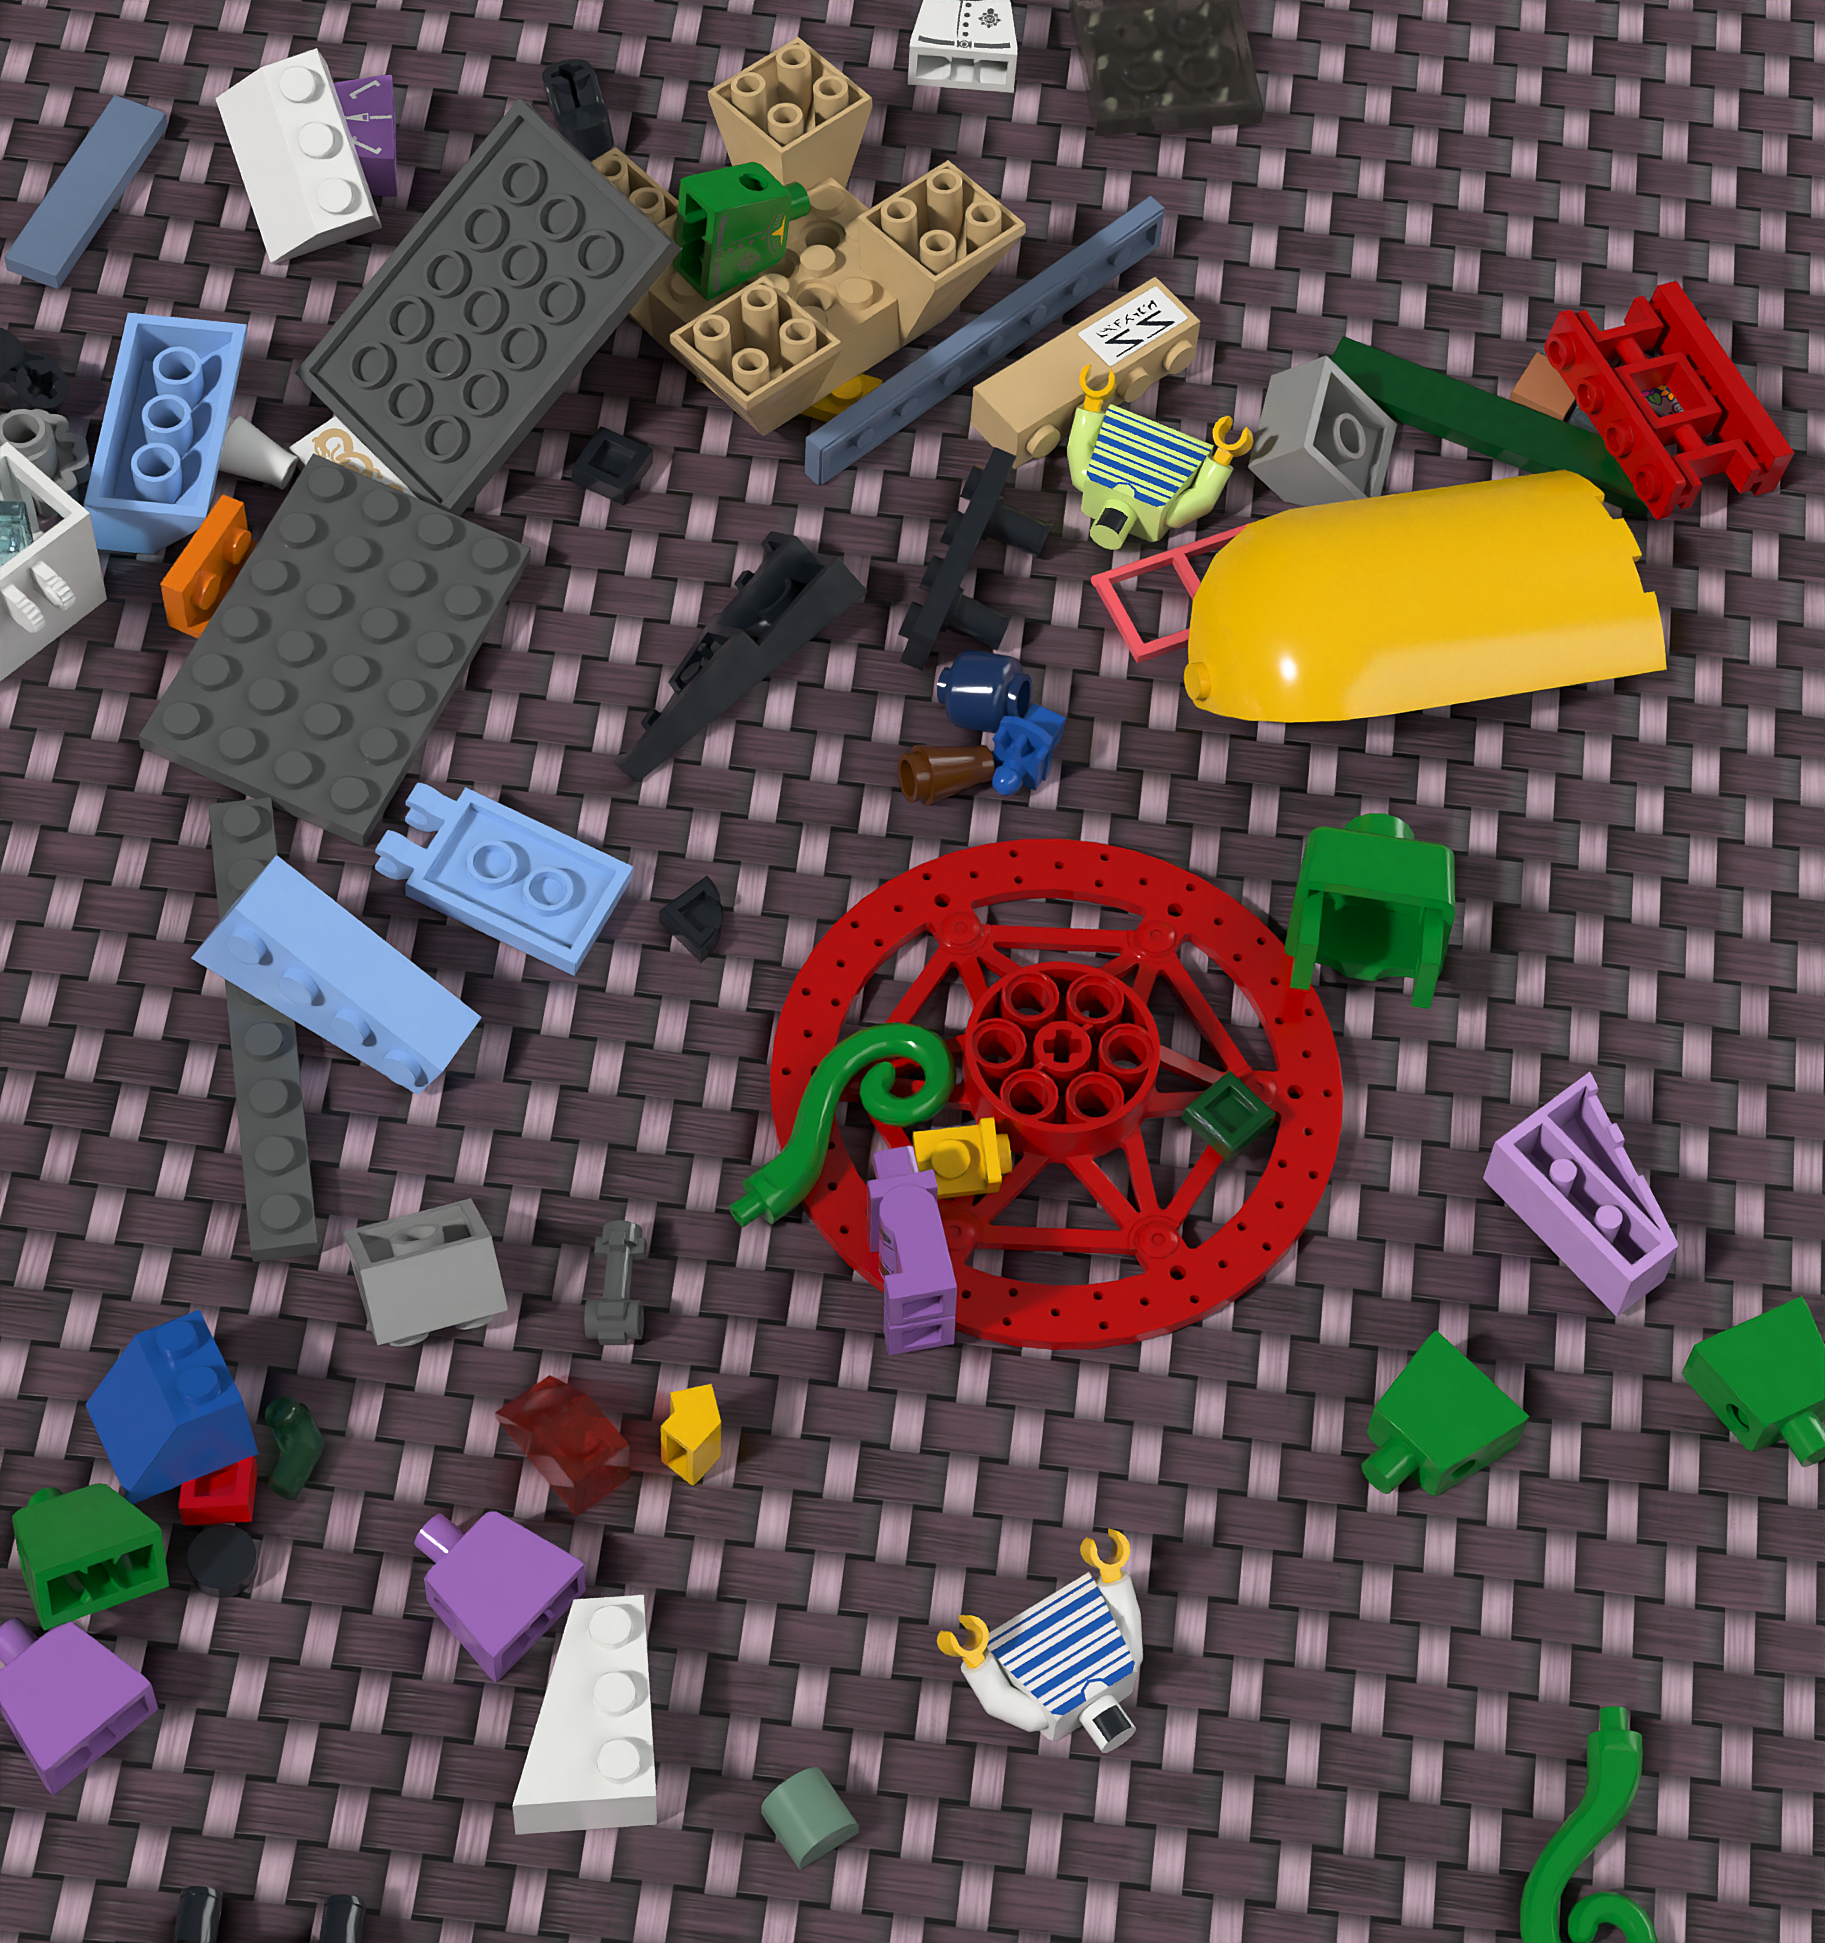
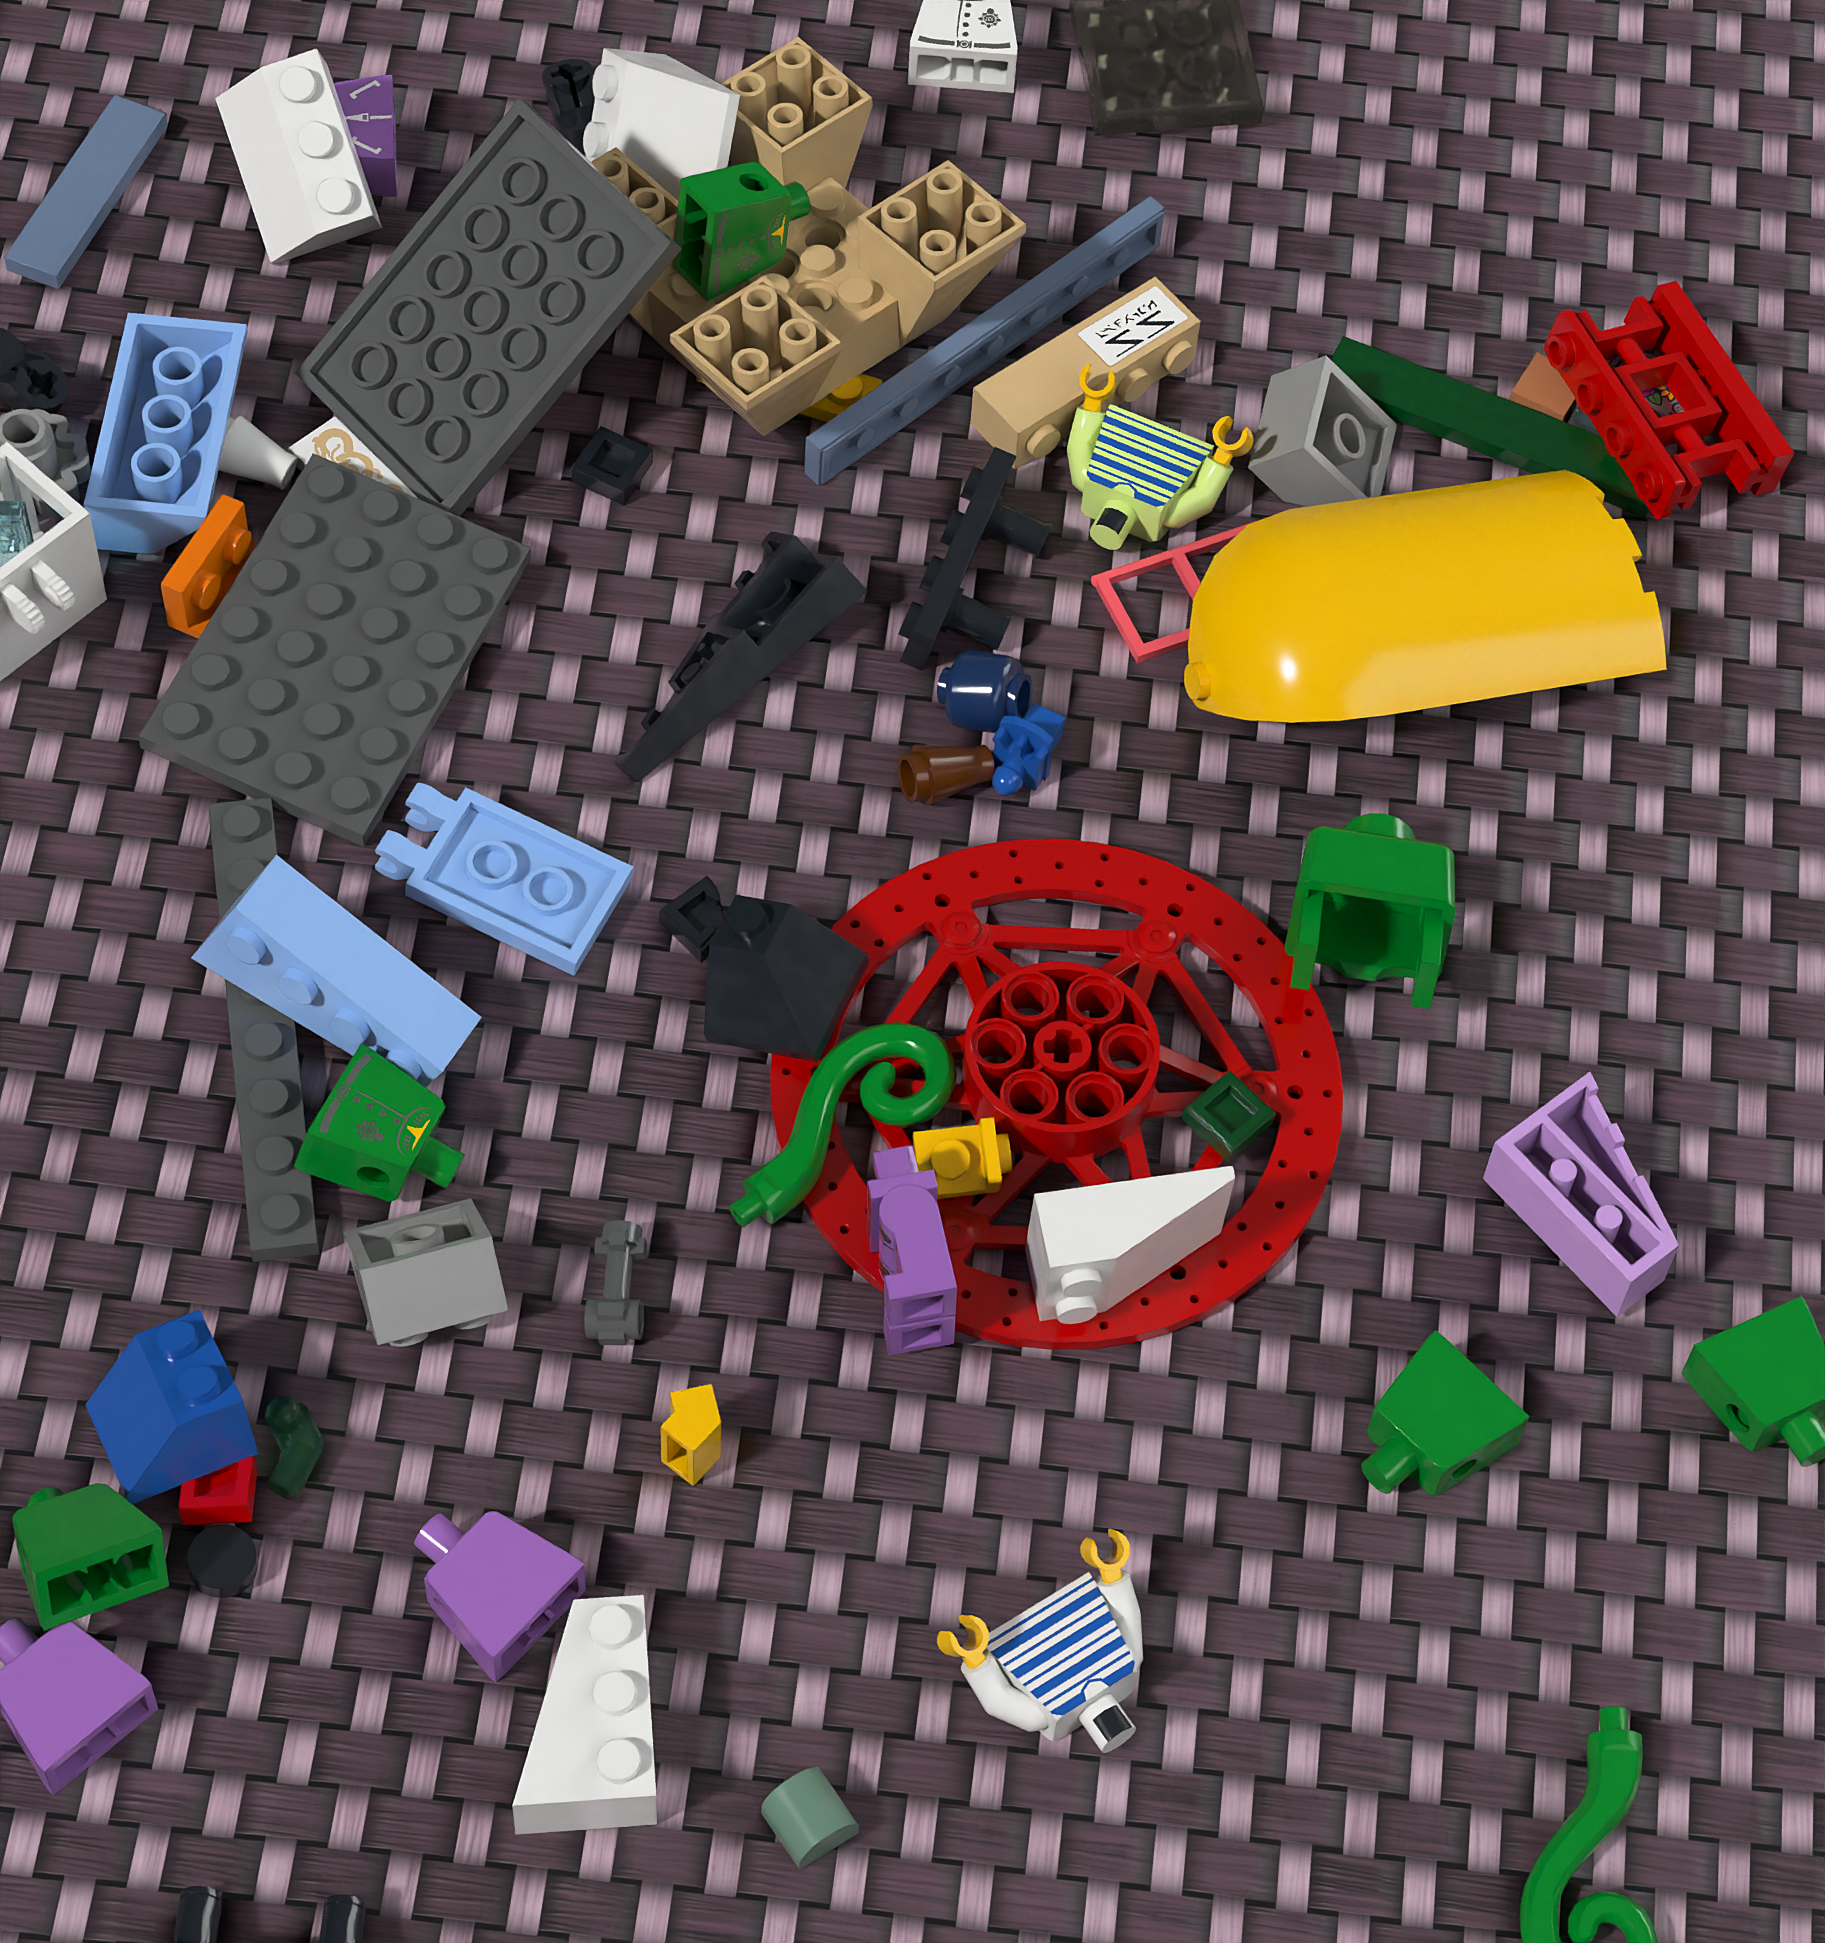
clear red slope [495,1375,631,1516] -> none
none -> green torso [294,1043,465,1202]
none -> white slope [583,48,740,200]
none -> black slope [703,895,870,1062]
none -> white slope [1025,1166,1235,1324]

